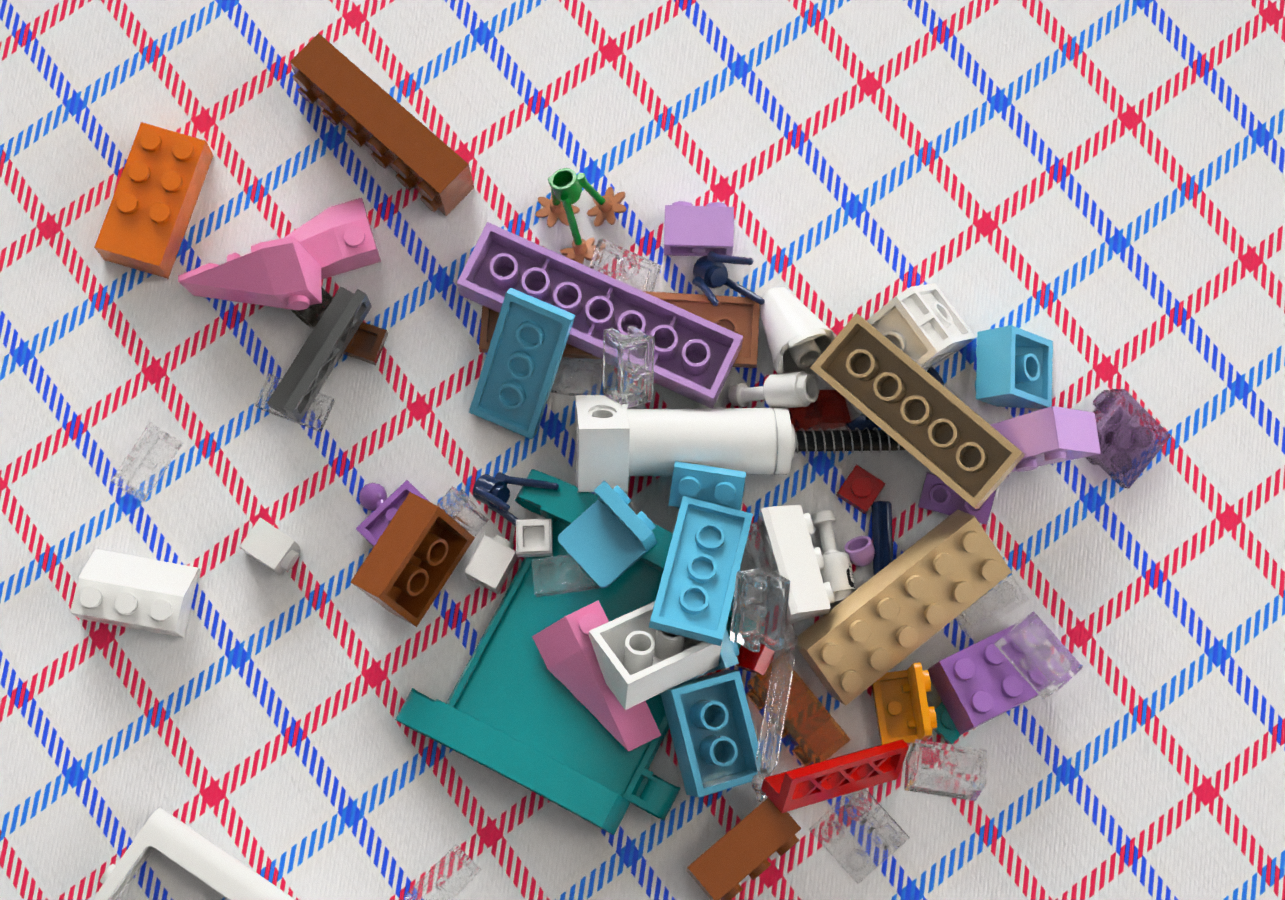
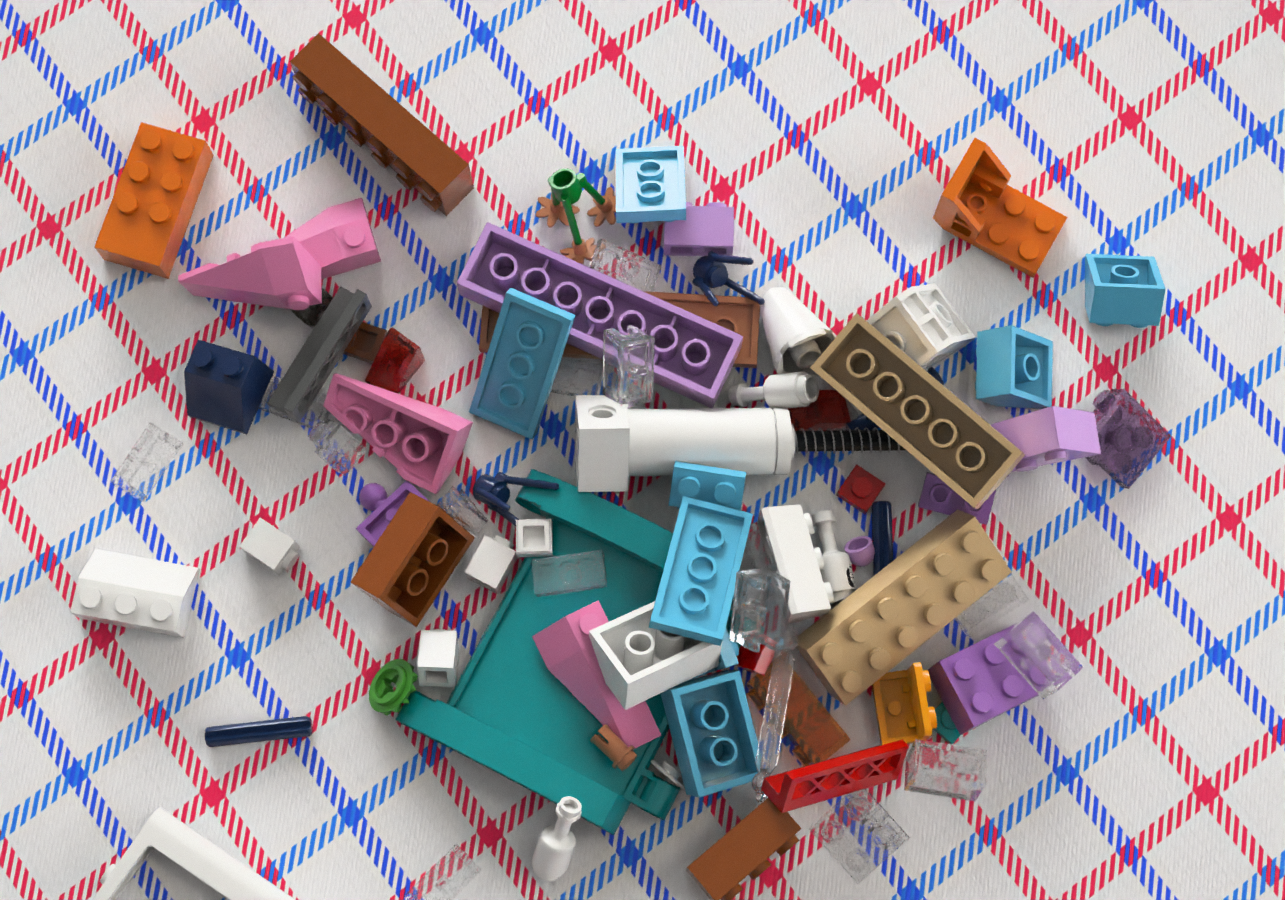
medium azure bracket [558,481,657,589] -> none
none -> dark blue slope [184,340,274,435]
none -> dark blue axle [205,716,313,747]
none -> clear brick [308,419,368,476]
none -> bright pink wedge [323,373,473,494]
none -> clear red slope [365,327,425,394]
none -> bright green gear [369,659,418,716]
none -> white brick [417,629,459,687]
none -> white piece [531,796,582,881]
none -> nougat pin [590,724,638,771]
none -> plate [616,146,686,224]
none -> white plant [650,759,684,789]
none -> orange bracket [933,138,1068,278]
none -> medium azure slope [1085,254,1165,328]

